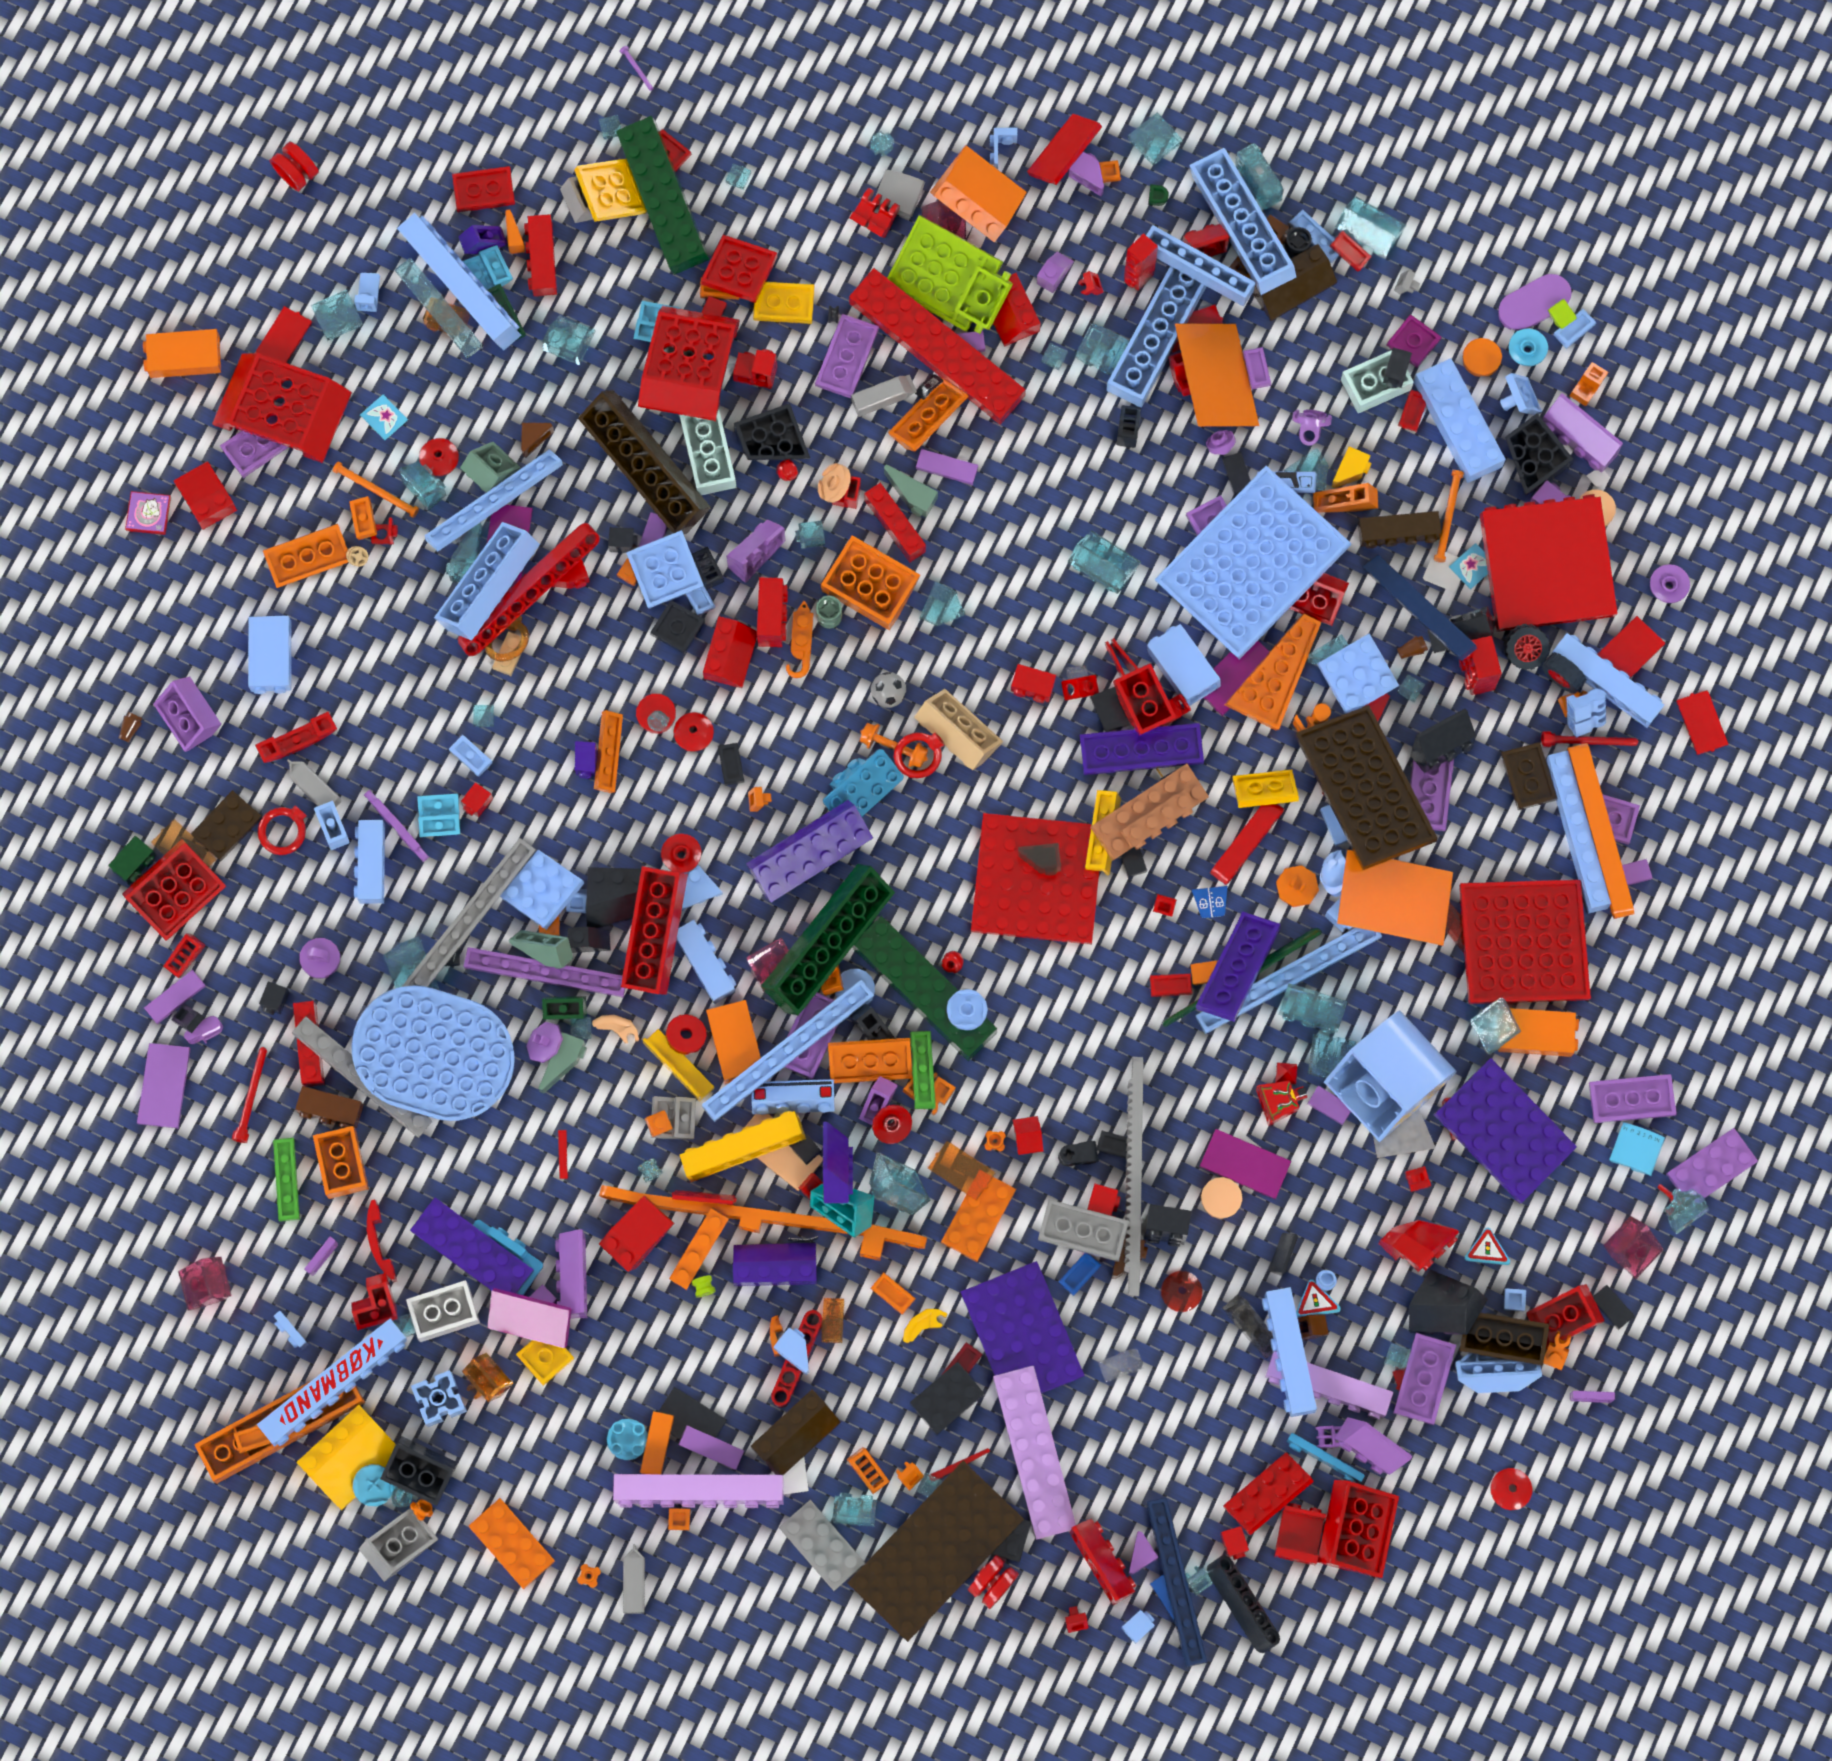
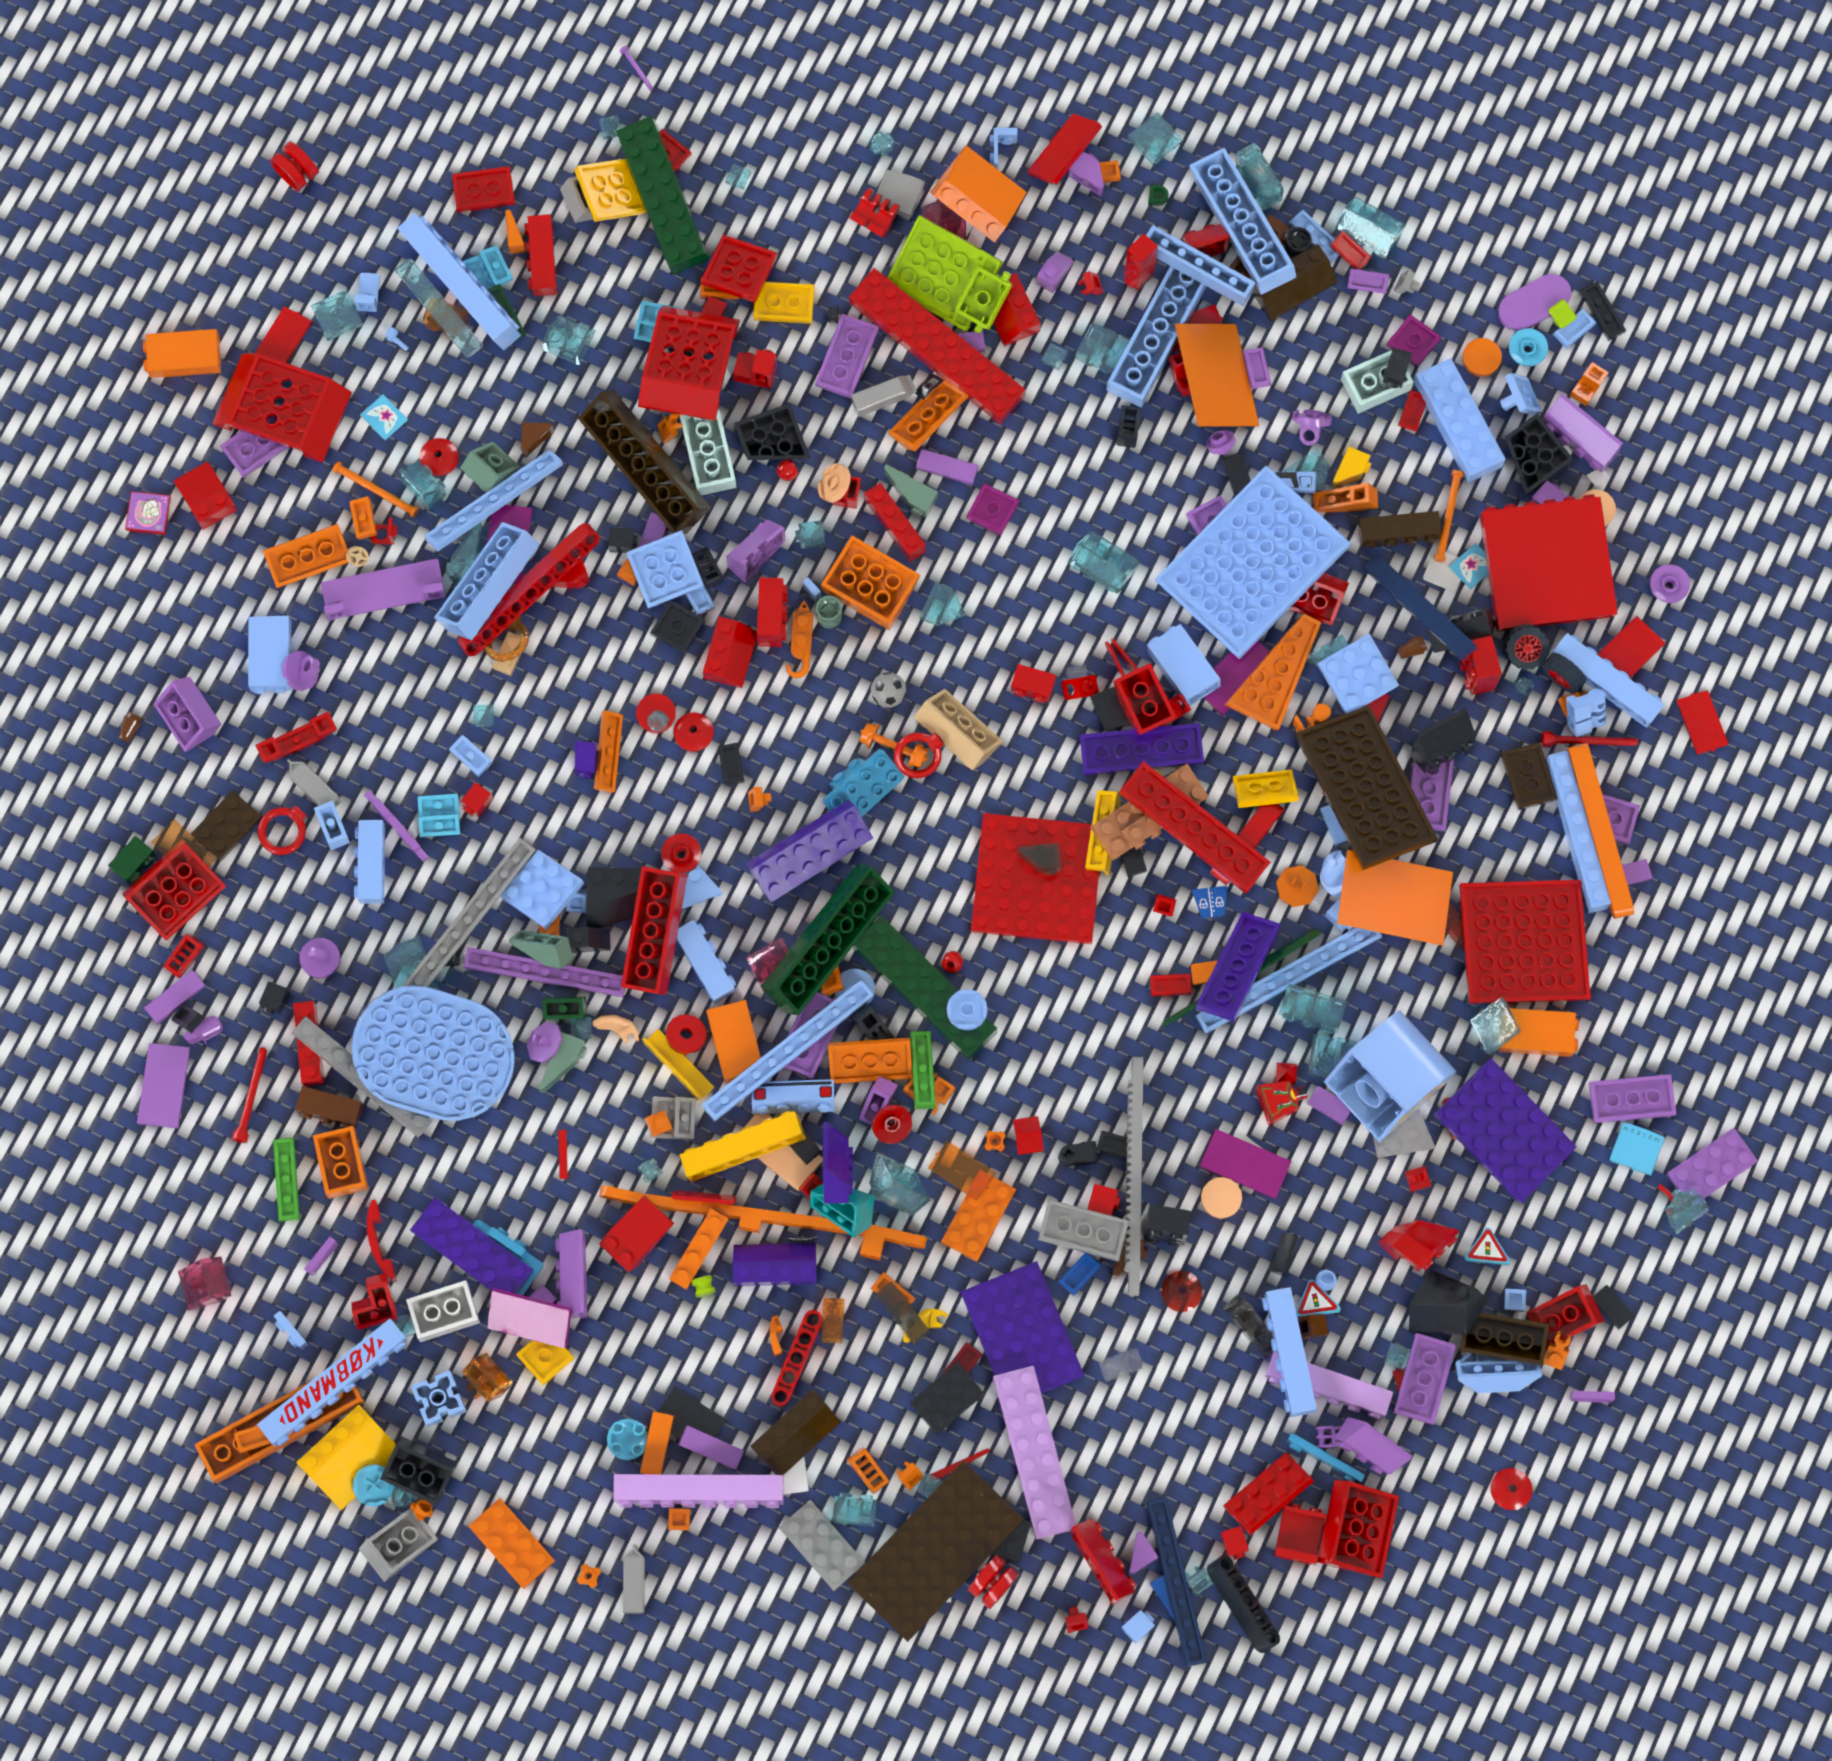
dark purple slope [458,225,507,254] -> none
light blue slope [774,1328,809,1375] -> none
clear light blue tile [1397,674,1425,702] -> none
clear pink slope [1603,1216,1664,1279] -> none
none -> medium lavender tile [282,651,320,691]
none -> medium lavender bracket [321,559,446,621]
none -> light blue hand [386,327,409,351]
none -> orange plate [657,414,682,443]
none -> light blue tile [803,577,821,601]
none -> clear smoke slope [875,1282,931,1346]
none -> magenta tile [966,483,1020,536]
none -> red plate [1118,761,1271,894]
none -> medium lavender tile [1347,269,1389,294]
none -> clear light blue piece [1513,676,1534,696]
none -> black tile [1580,281,1626,341]

